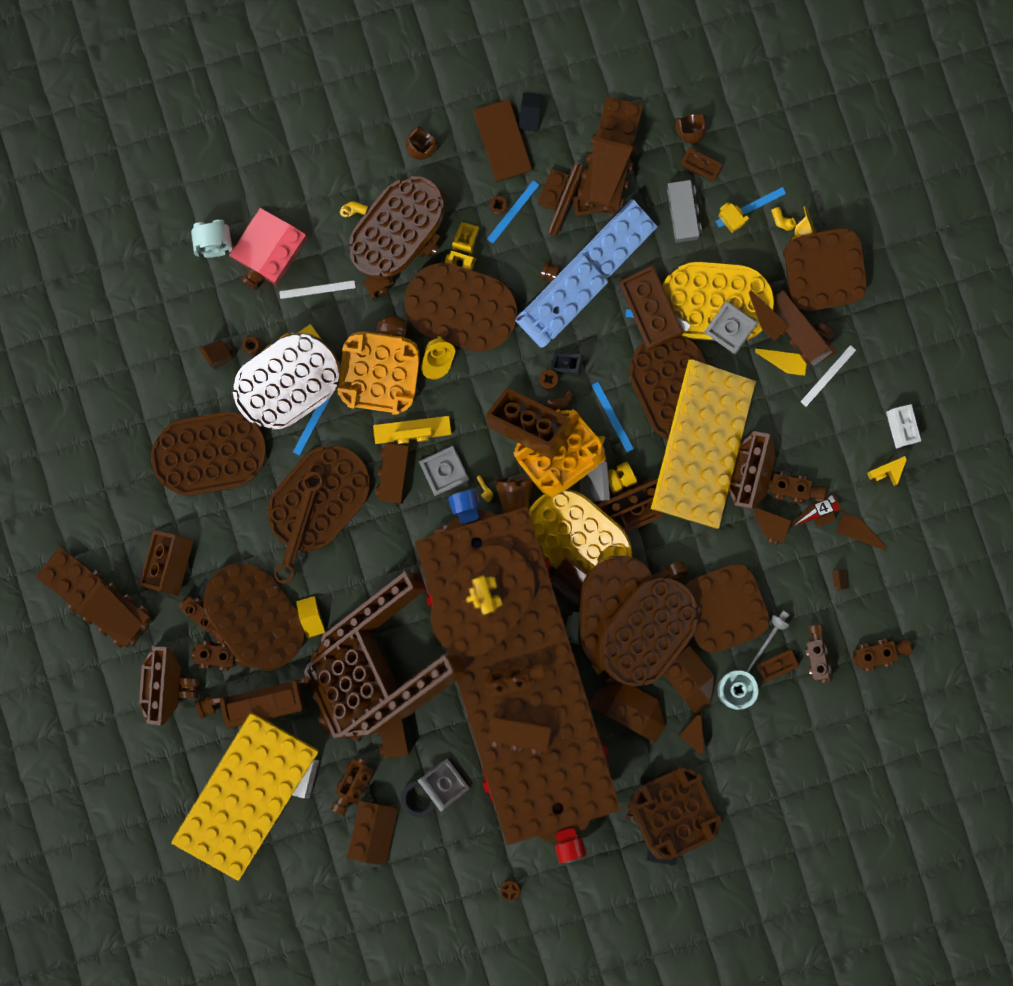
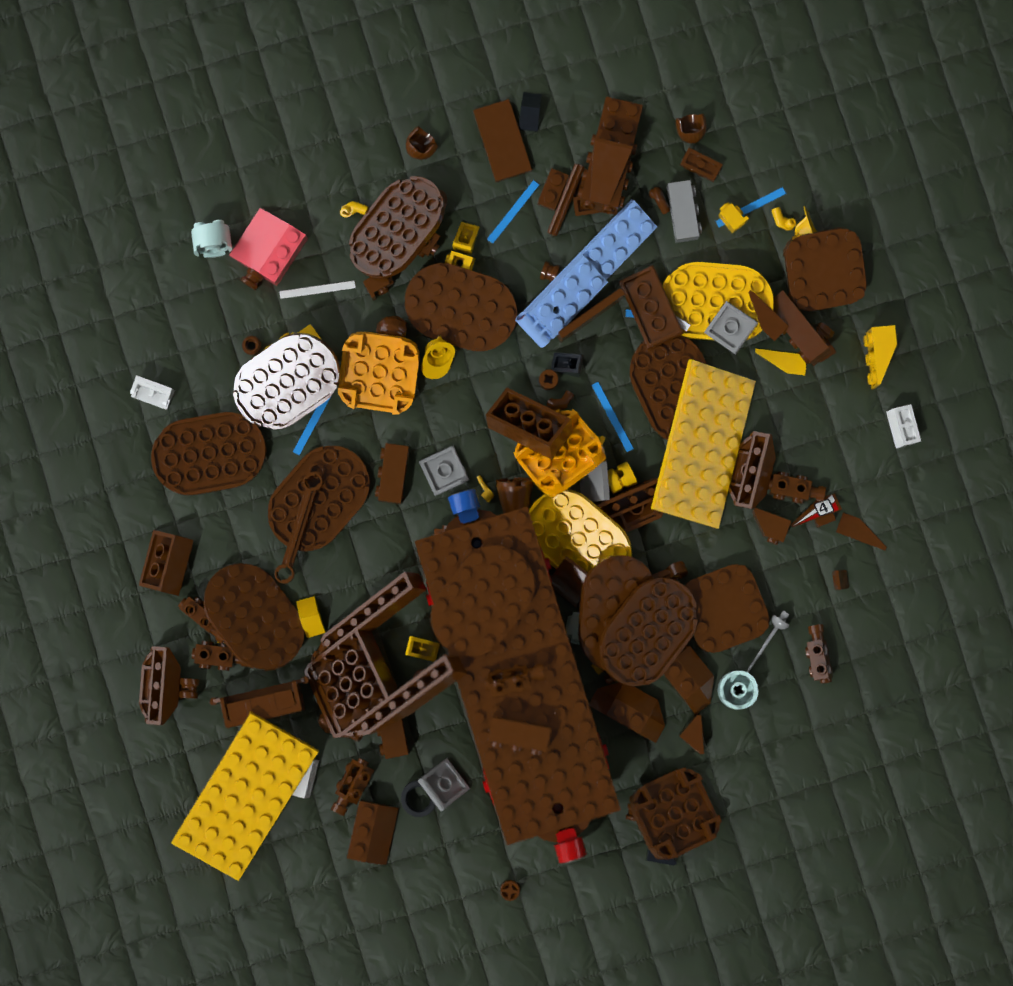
reddish brown wedge [36,547,152,648] -> none
reddish brown wheel [195,696,216,719] -> none
reddish brown slope [199,340,234,370] -> none
yellow bracket [373,416,451,444] -> none
yellow hips [466,576,502,615] -> none
reddish brown bush [490,196,507,215] -> none
reddish brown plate [756,649,799,683] -> none
white sticker [801,345,856,407] -> none
reddish brown brick [852,638,912,672] -> none
yellow slope [867,456,907,486] -> none
none -> white hinge [130,375,175,410]
none -> yellow slope [405,636,440,662]
none -> reddish brown tile [557,288,625,343]
none -> reddish brown arm [649,187,671,214]
none -> yellow slope [864,325,897,389]

